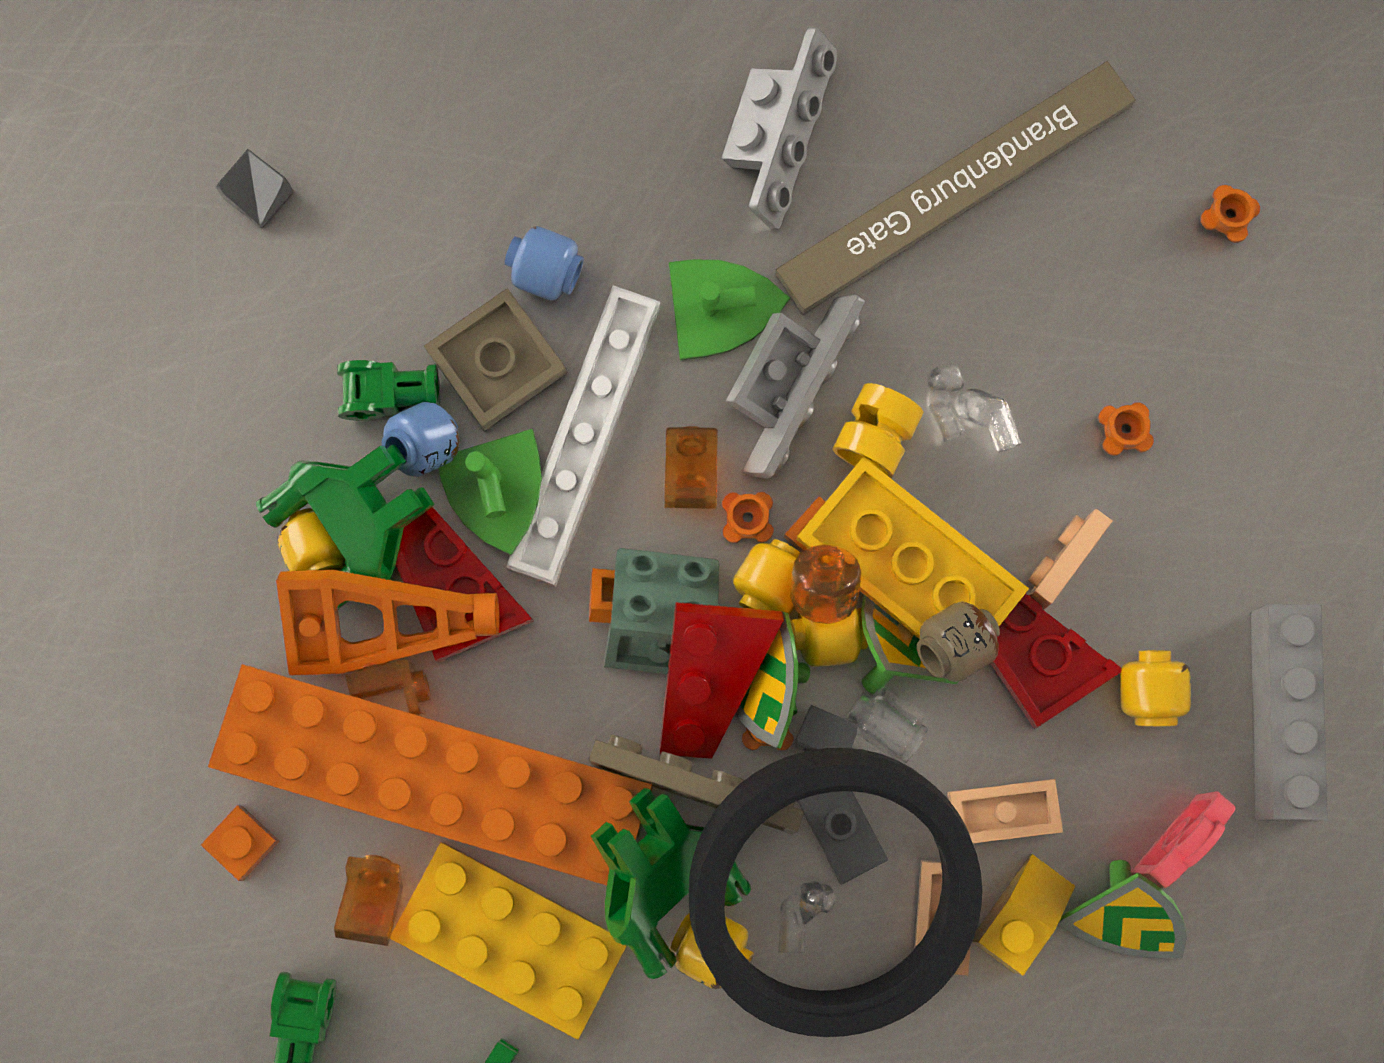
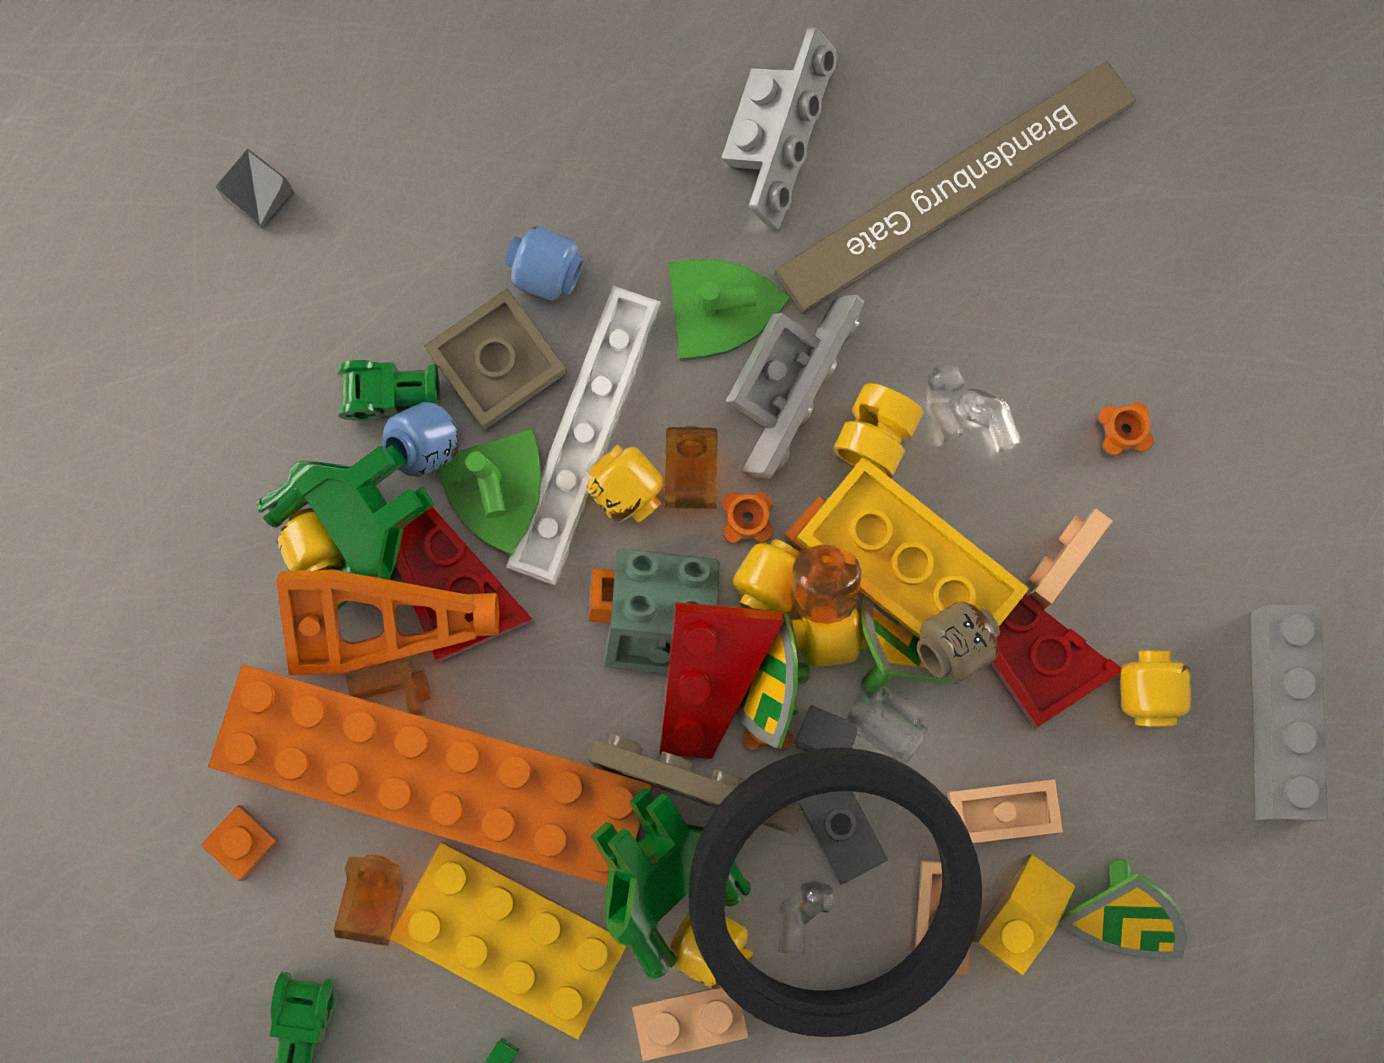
coral plate [1131,791,1236,888] -> none
orange plate [1201,185,1260,243] -> none
none -> yellow head [587,445,663,523]
none -> light nougat plate [632,988,748,1061]

